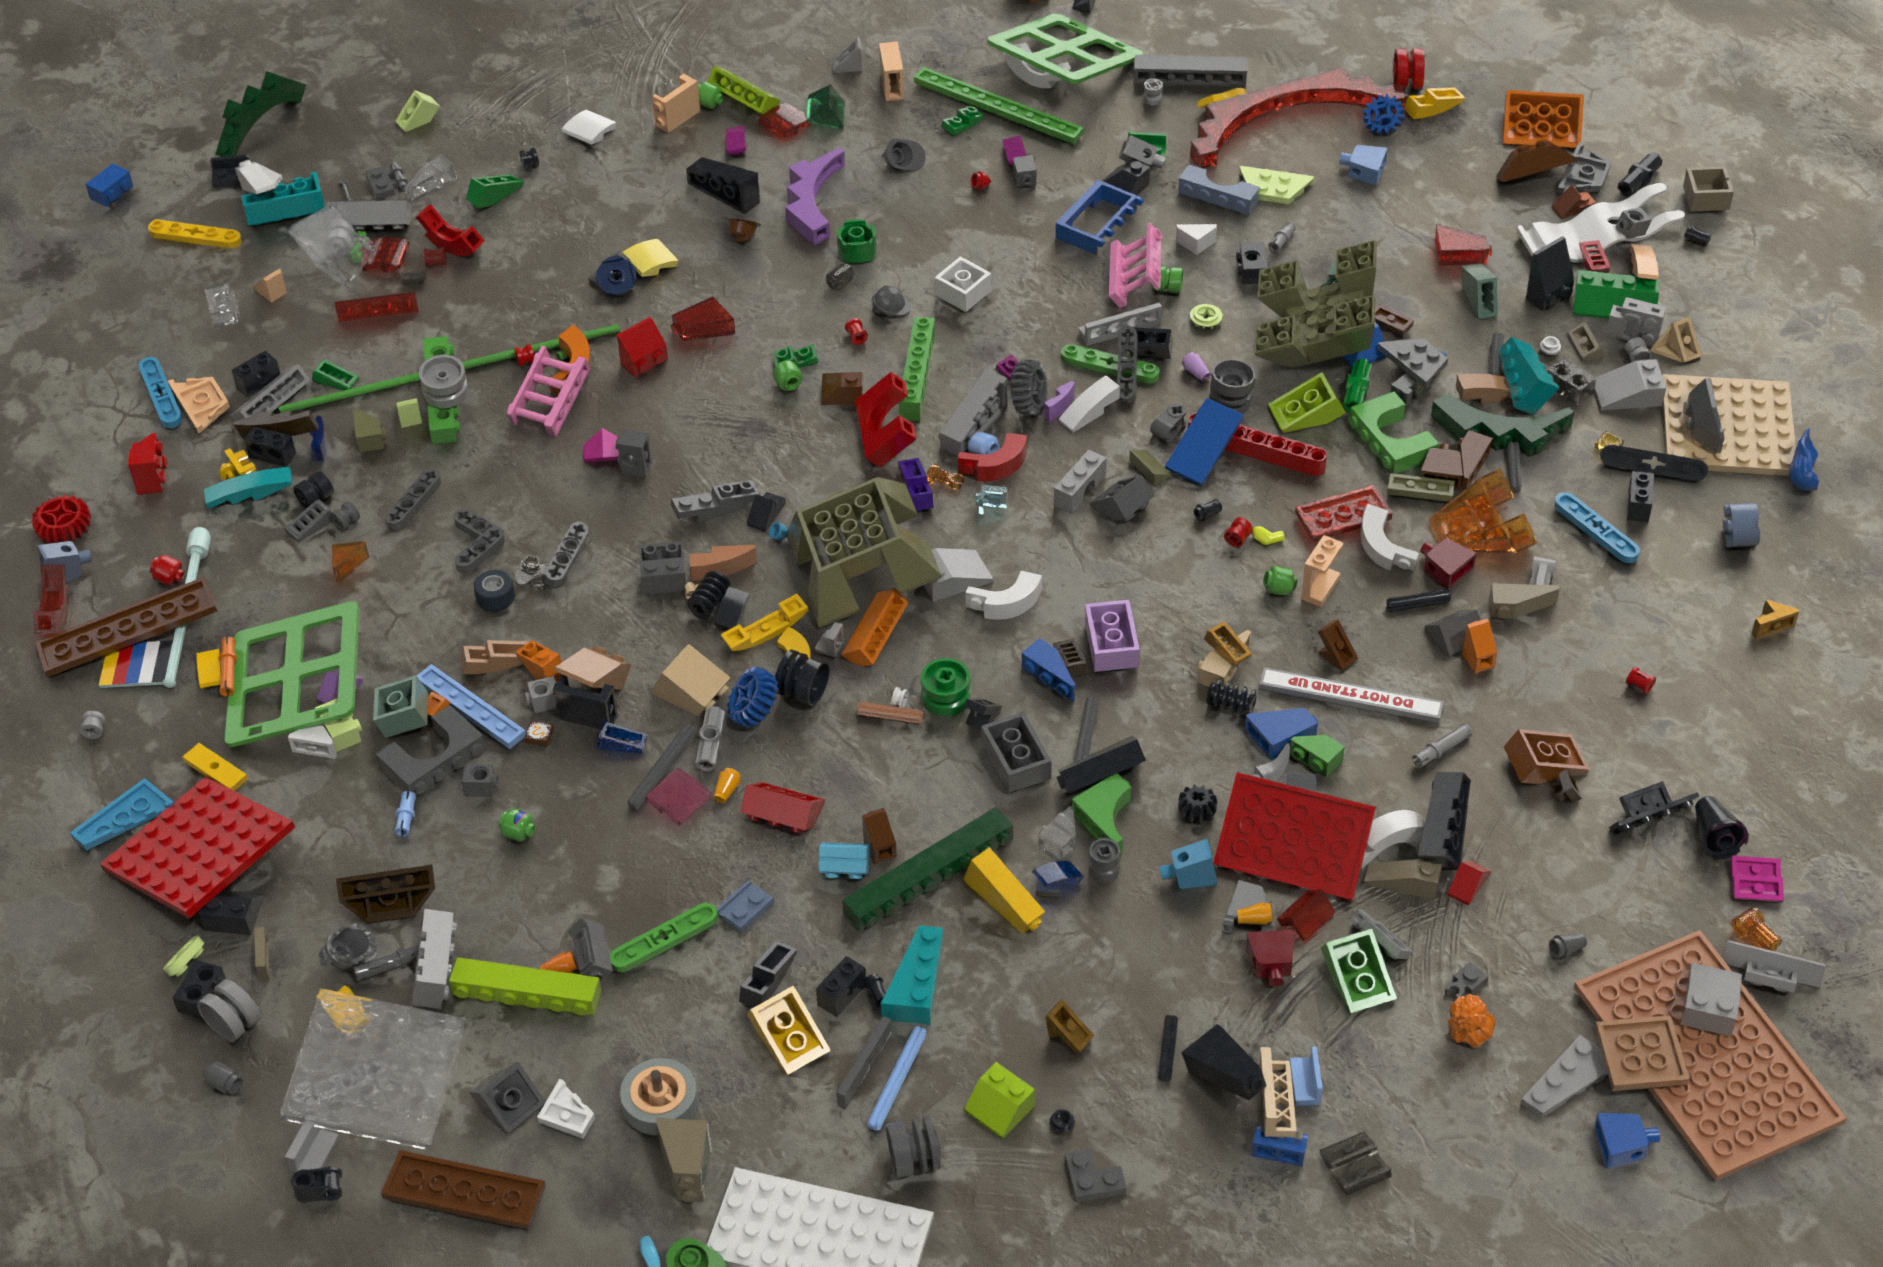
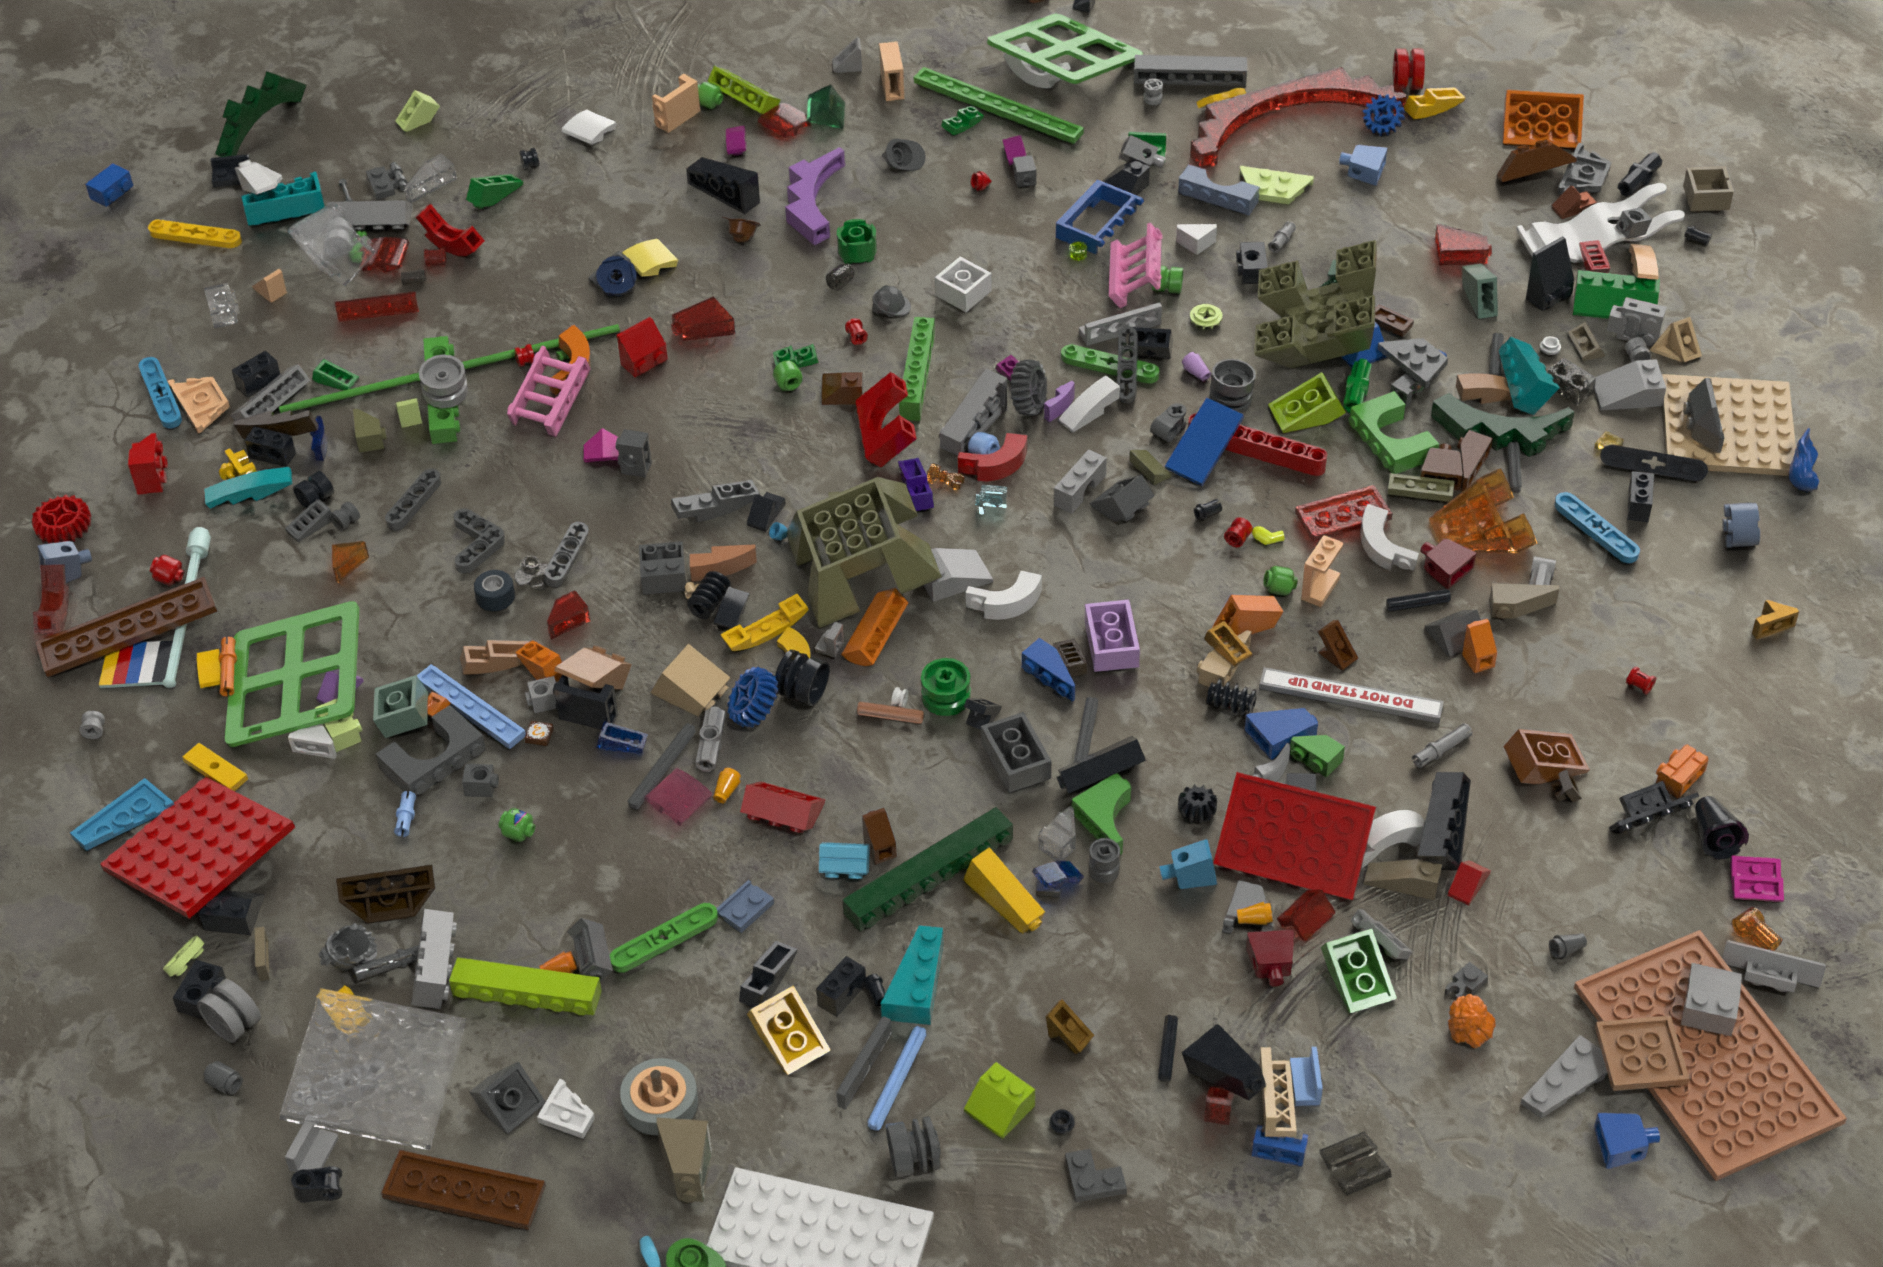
none -> clear red slope [547,590,590,640]
none -> clear neon green bush [1069,242,1087,261]
none -> clear red slope [1204,1086,1235,1125]
none -> orange slope [1212,595,1284,643]
none -> orange brick [1656,744,1709,799]

